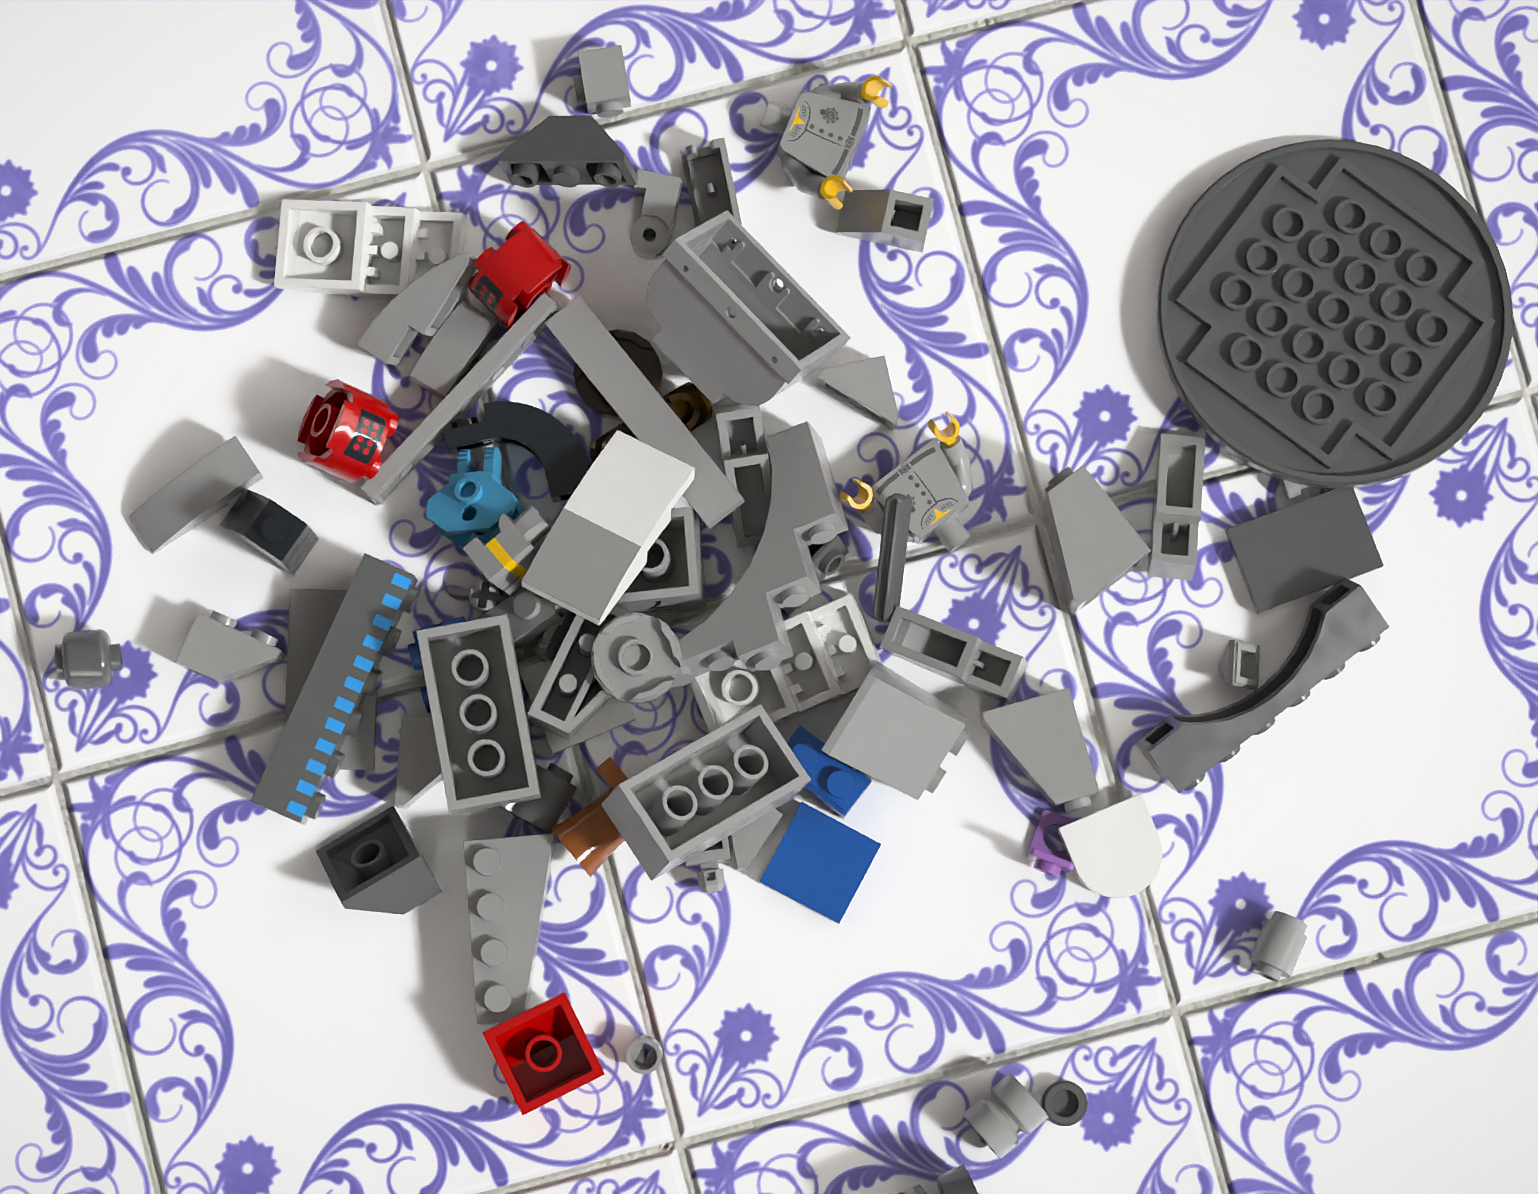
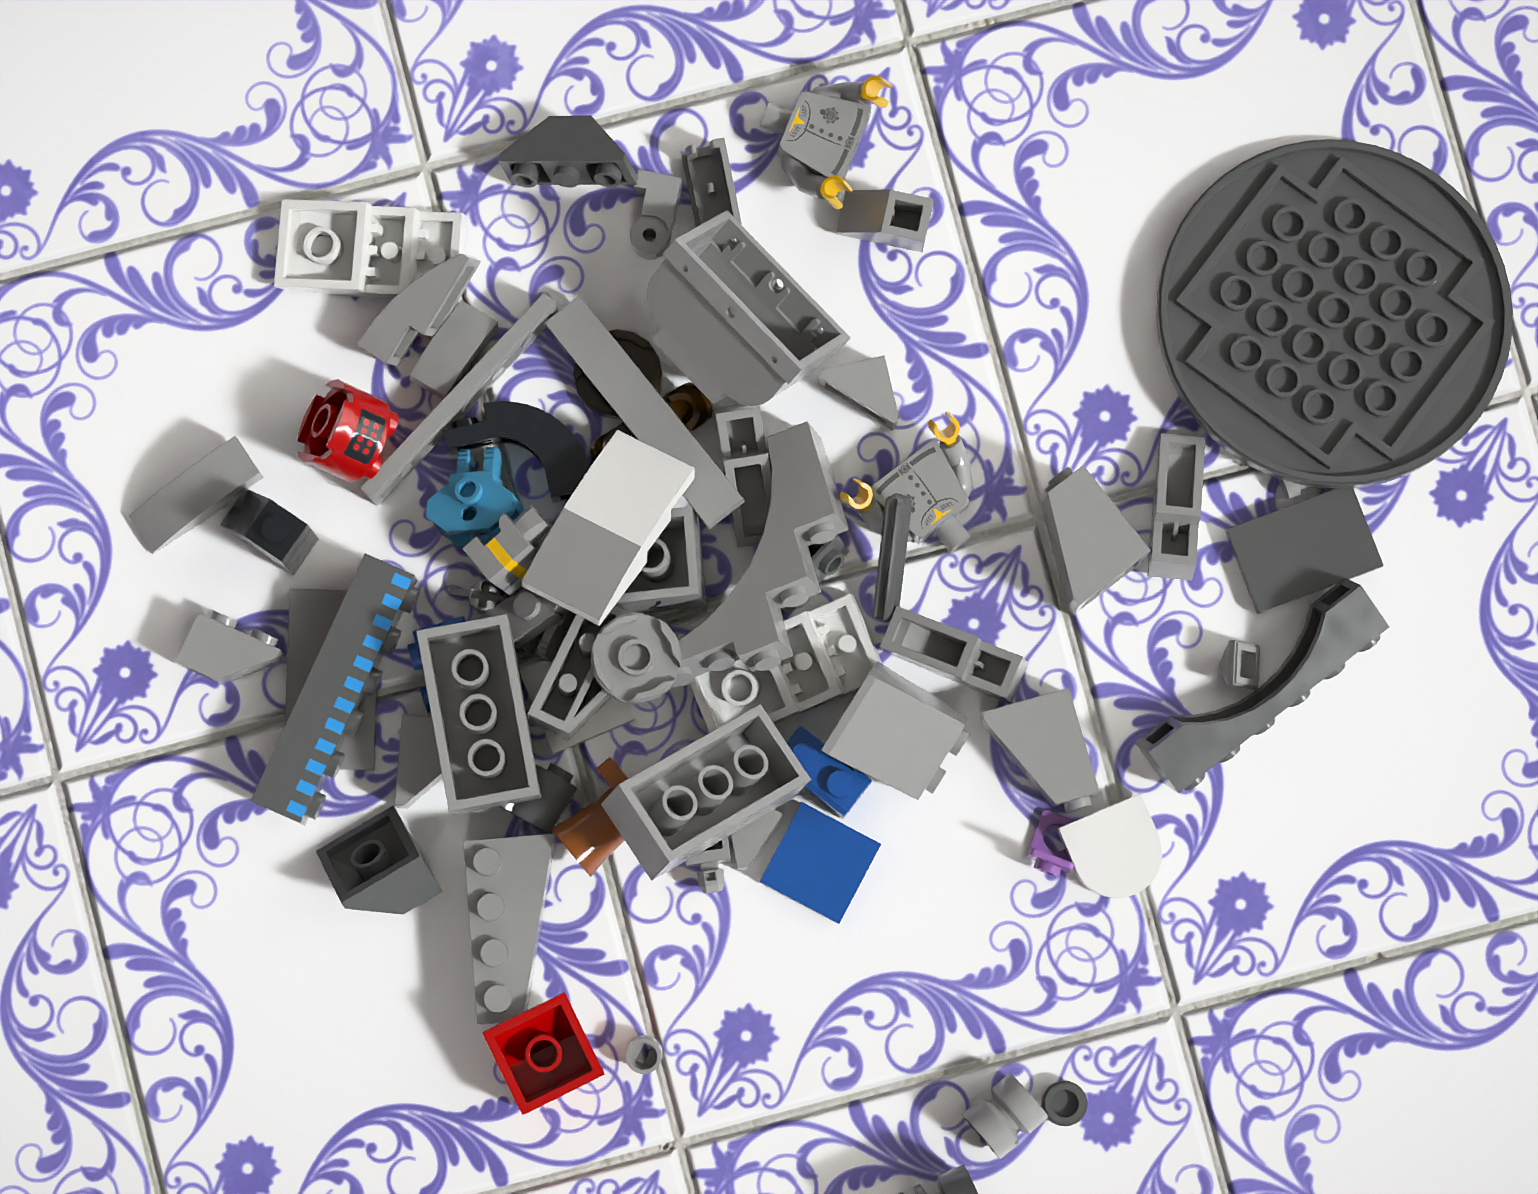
dark grey head [55,629,123,690] -> none
red brick [467,221,571,328] -> none
light grey brick [573,45,632,118] -> none
light grey brick [1249,911,1308,982] -> none

